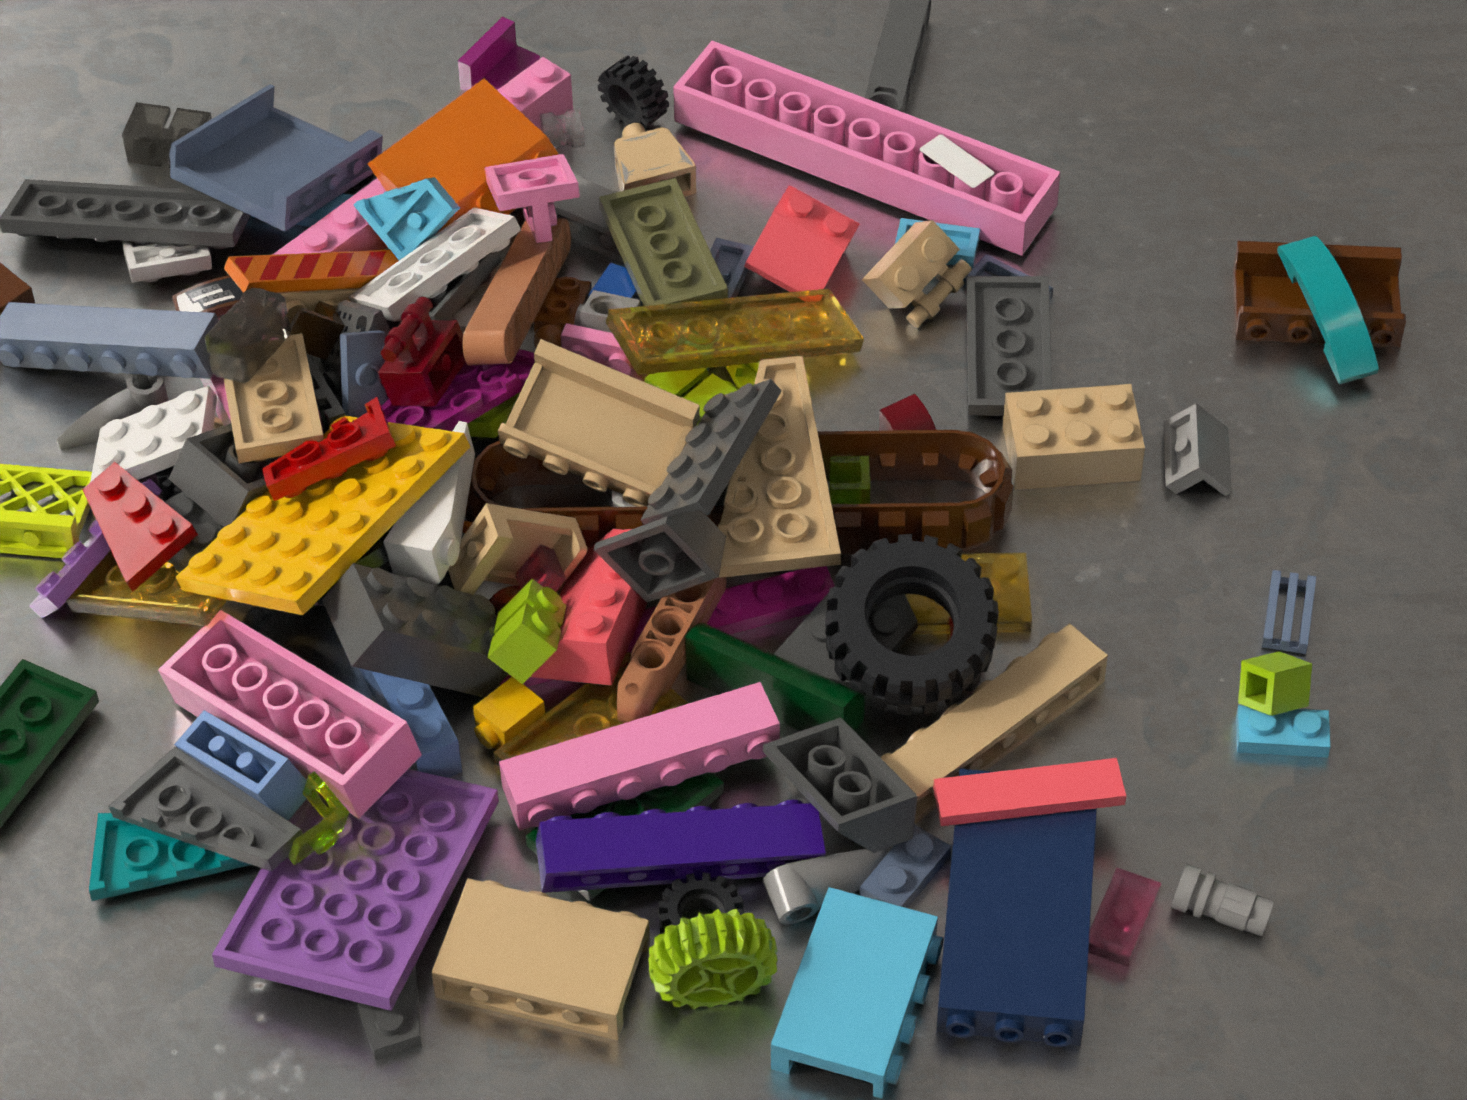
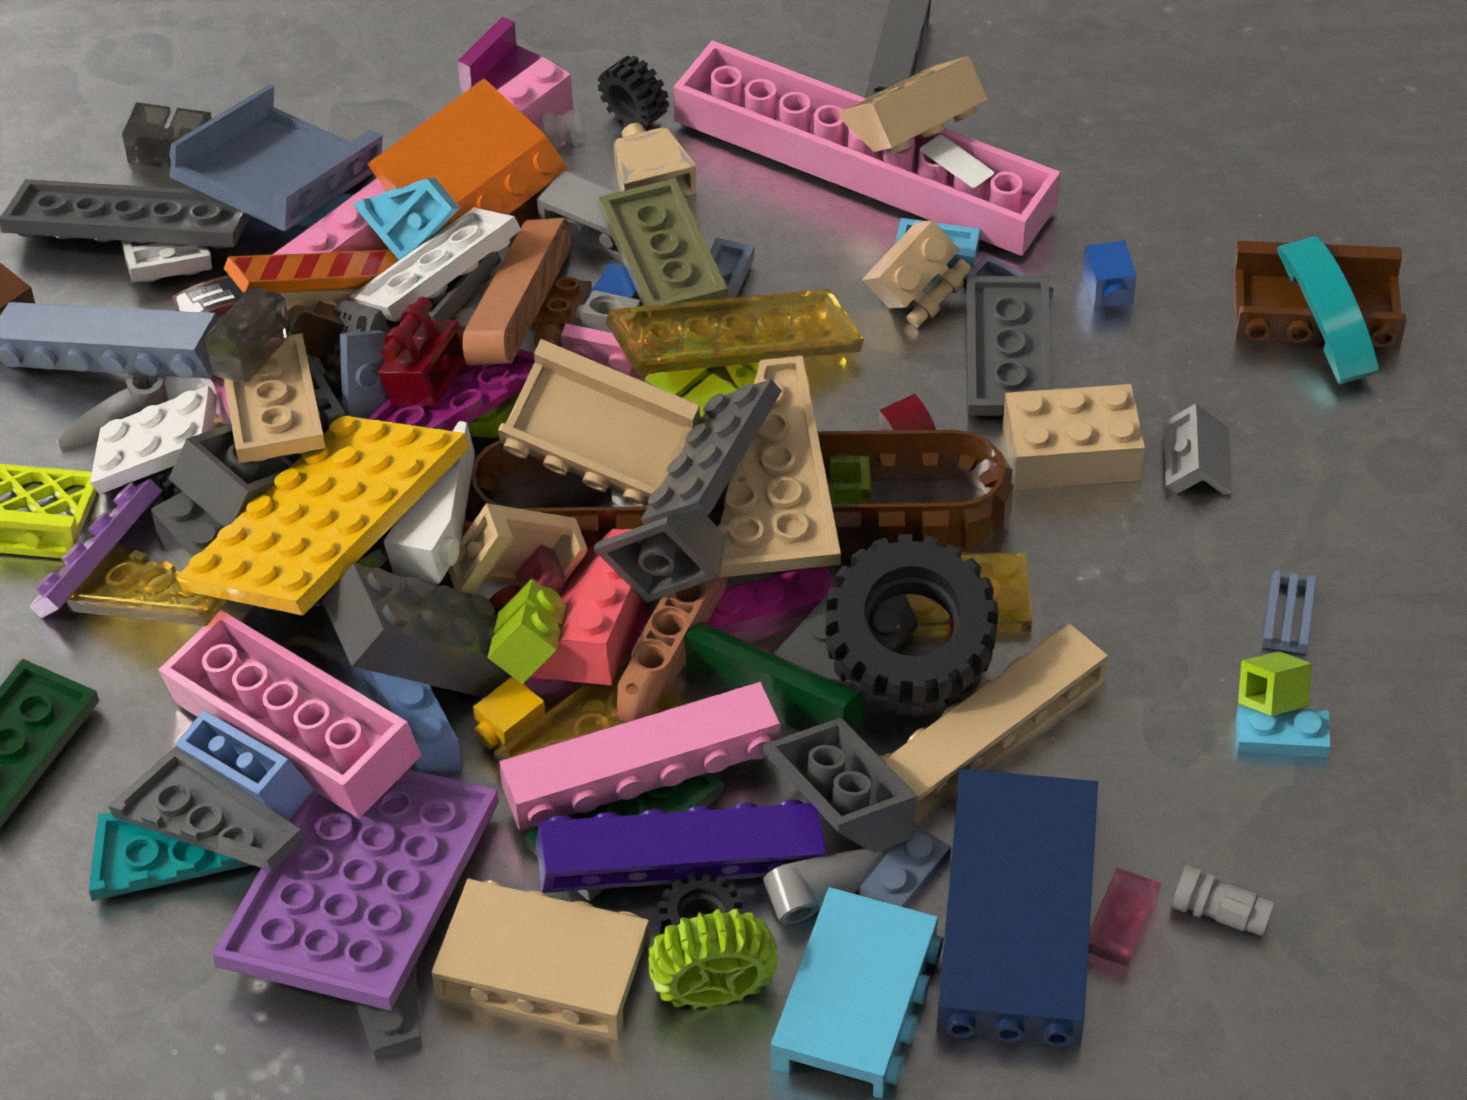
wing [82,461,198,593] -> none
red wing [262,397,396,501] -> none
clear neon green bracket [288,771,350,865] -> none
bright pink bracket [485,154,580,243] -> none
coral slope [744,185,860,306] -> none
coral tile [933,758,1126,826] -> none
none -> tan slope [839,56,988,154]
none -> blue brick [1082,240,1137,309]

